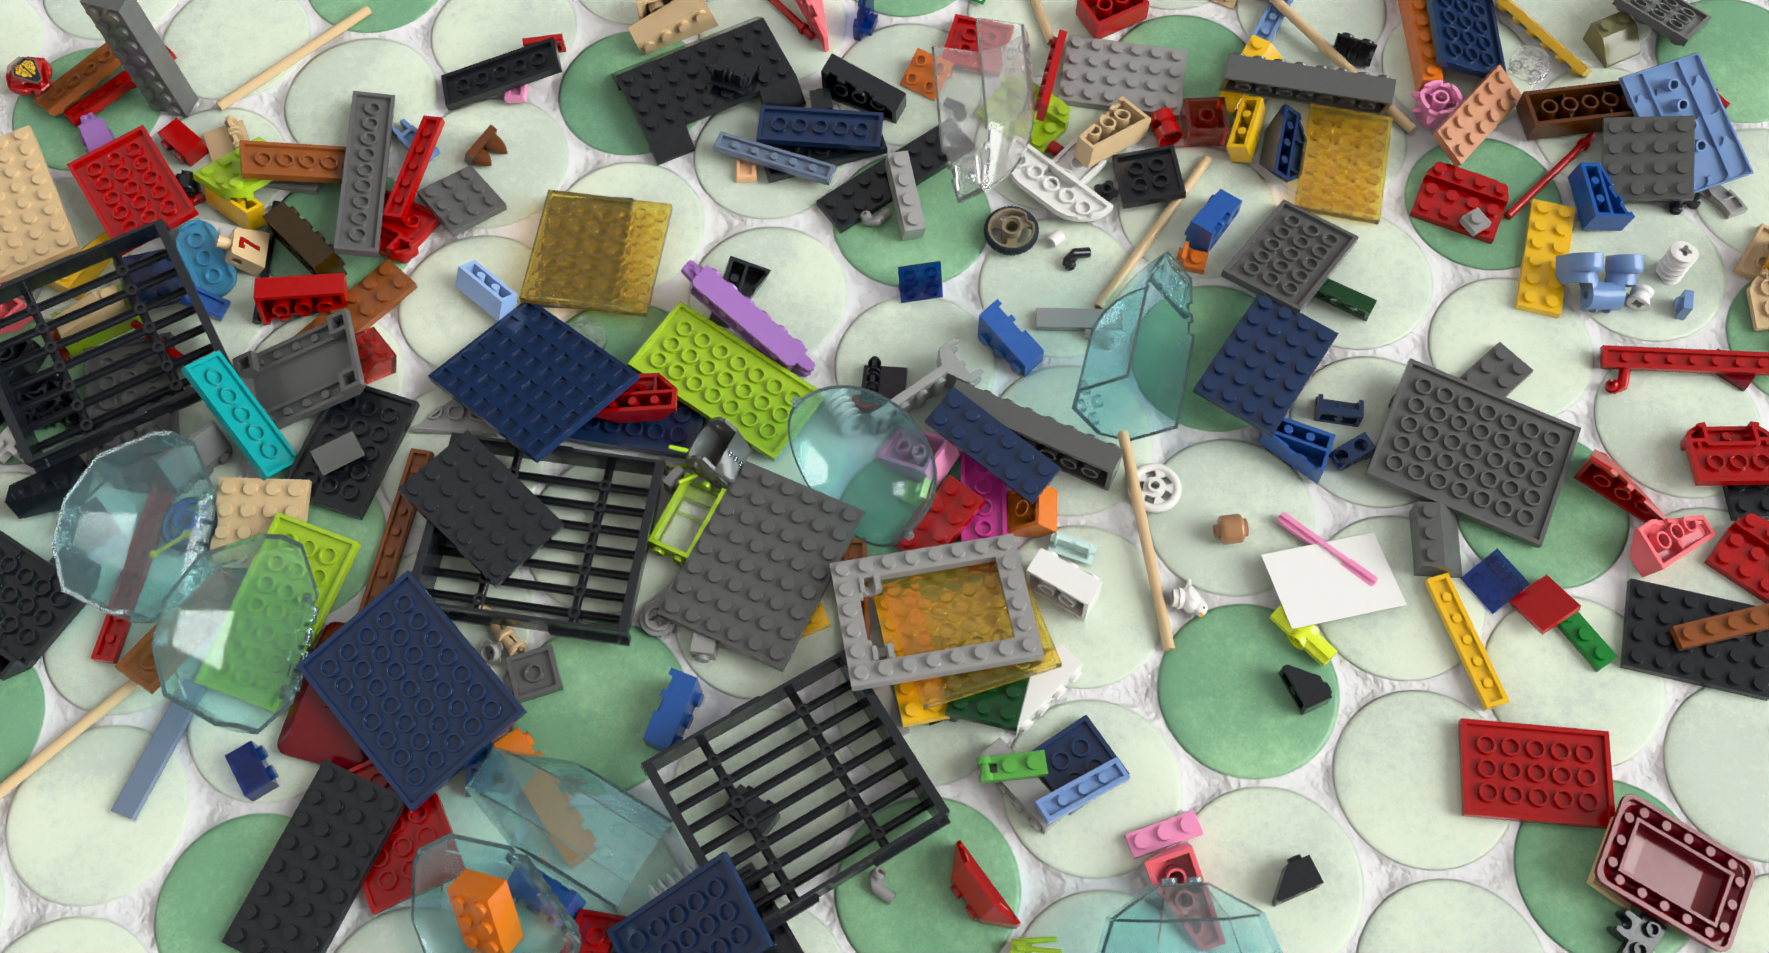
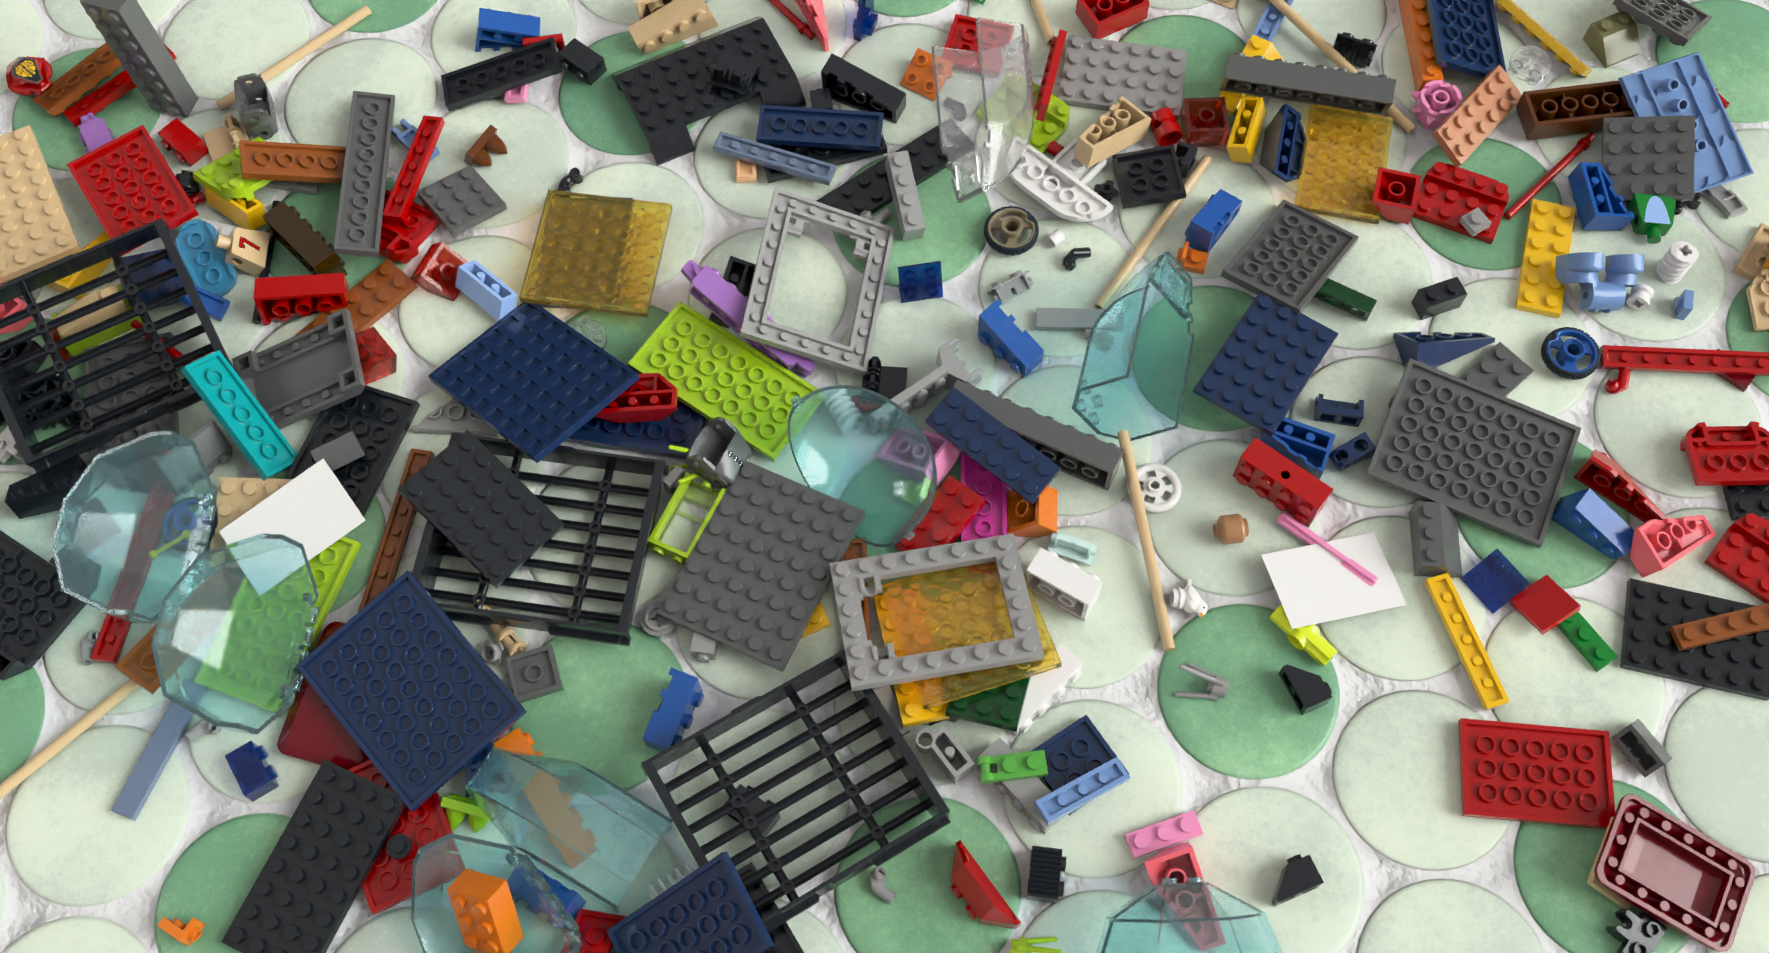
none -> light grey arm [80,629,100,665]
none -> orange bracket [157,917,205,946]
none -> light grey arm [185,718,222,742]
none -> white sticker [219,458,366,595]
none -> dark grey piece [234,73,278,140]
none -> black plate [386,834,412,859]
none -> clear red slope [410,242,468,302]
none -> lime tile [441,793,497,833]
none -> blue wedge [475,8,540,52]
none -> black brick [558,38,607,86]
none -> black arm [558,167,583,195]
none -> light grey plate [739,187,895,376]
none -> light grey hinge [916,725,975,785]
none -> light grey hinge [987,269,1033,303]
none -> black brick [1027,846,1066,903]
none -> light grey plant [1174,662,1230,701]
none -> black bracket [1176,141,1198,179]
none -> red brick [1233,437,1334,527]
none -> red slope [1371,167,1421,224]
none -> dark blue wedge [1393,331,1495,368]
none -> black brick [1411,277,1467,320]
none -> blue wheel [1541,327,1601,380]
none -> blue wedge [1551,488,1634,559]
none -> dark grey brick [1612,719,1672,777]
none -> green torso [1627,193,1676,244]

